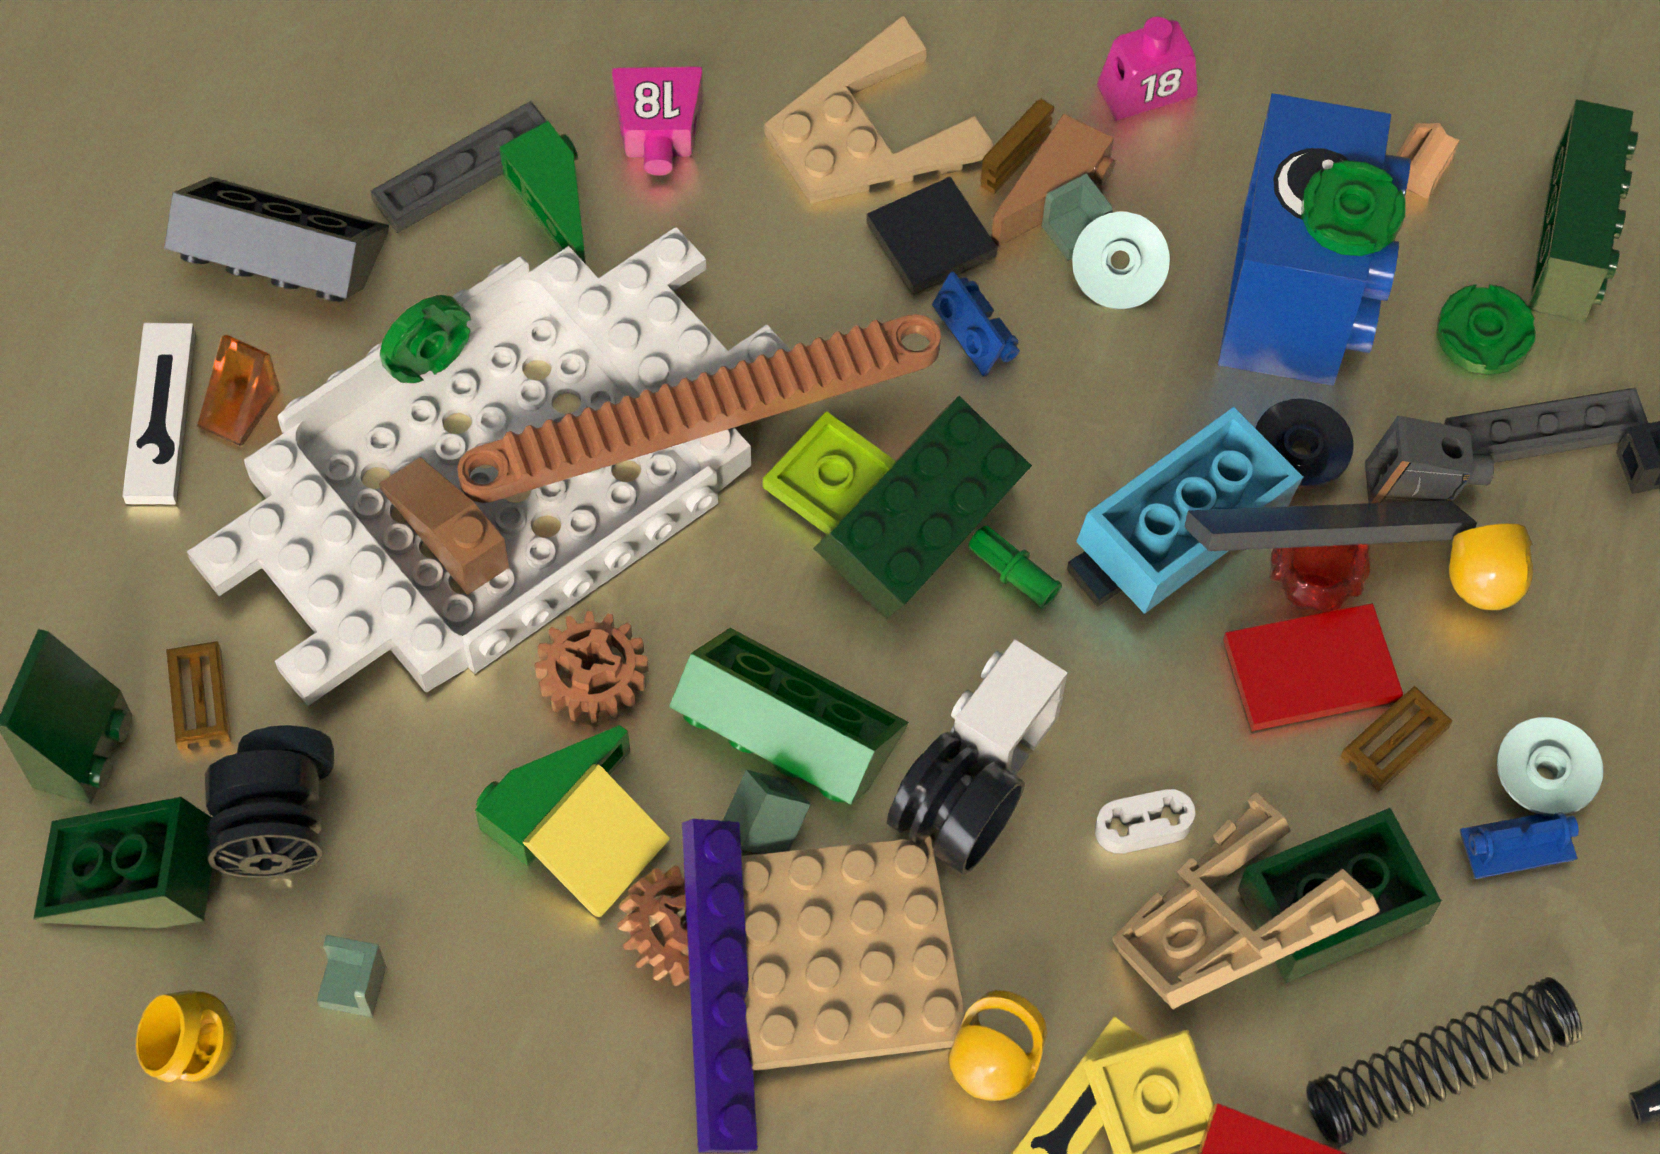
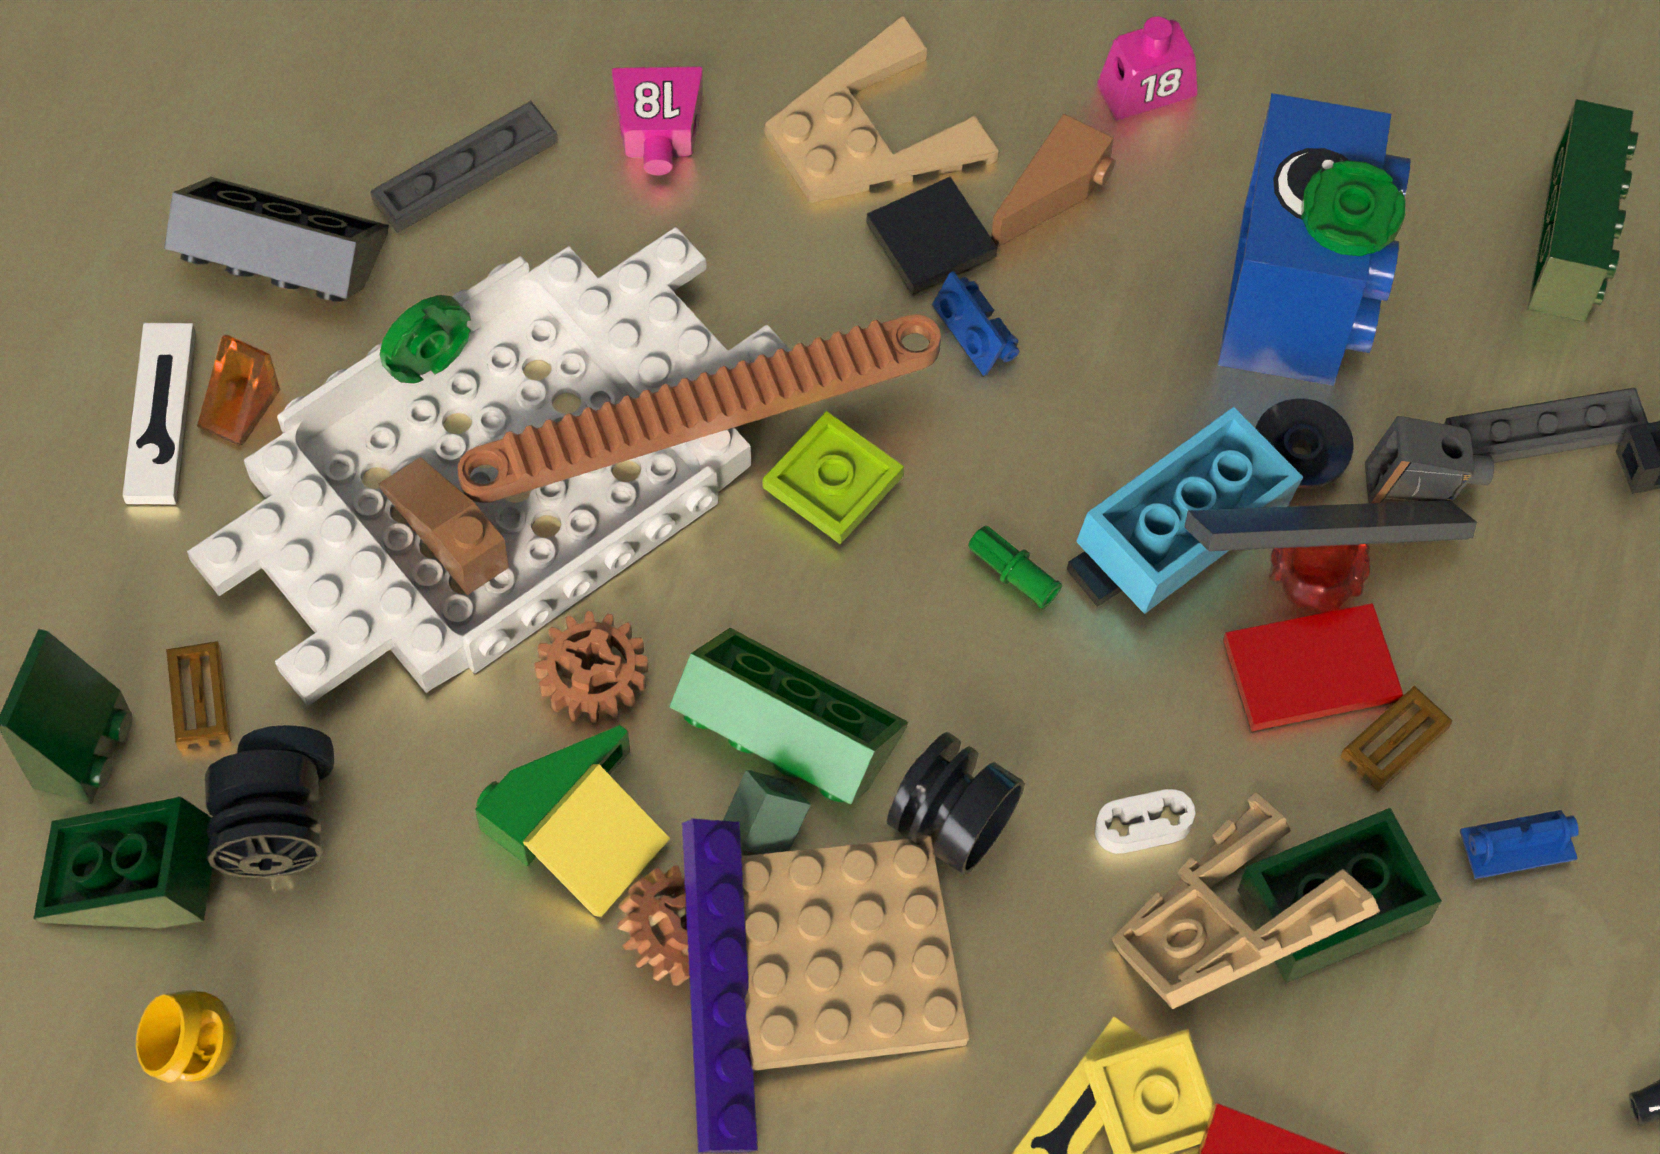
sand green panel [317,935,386,1017] -> none
green slope [499,121,586,264] -> none
dark green brick [813,396,1032,619] -> none
yellow helmet [948,990,1047,1101] -> none
white piece [950,639,1068,776] -> none
pearl gold tile [980,98,1054,195] -> none
sand green panel [1042,173,1113,260] -> none
light aqua dish [1072,212,1170,309] -> none
black piece [1306,977,1582,1148] -> none
light nougat piece [1396,123,1460,199] -> none
green tile [1436,284,1536,375] -> none
yellow helmet [1449,523,1533,610] -> none
light aqua dish [1497,717,1603,816] -> none

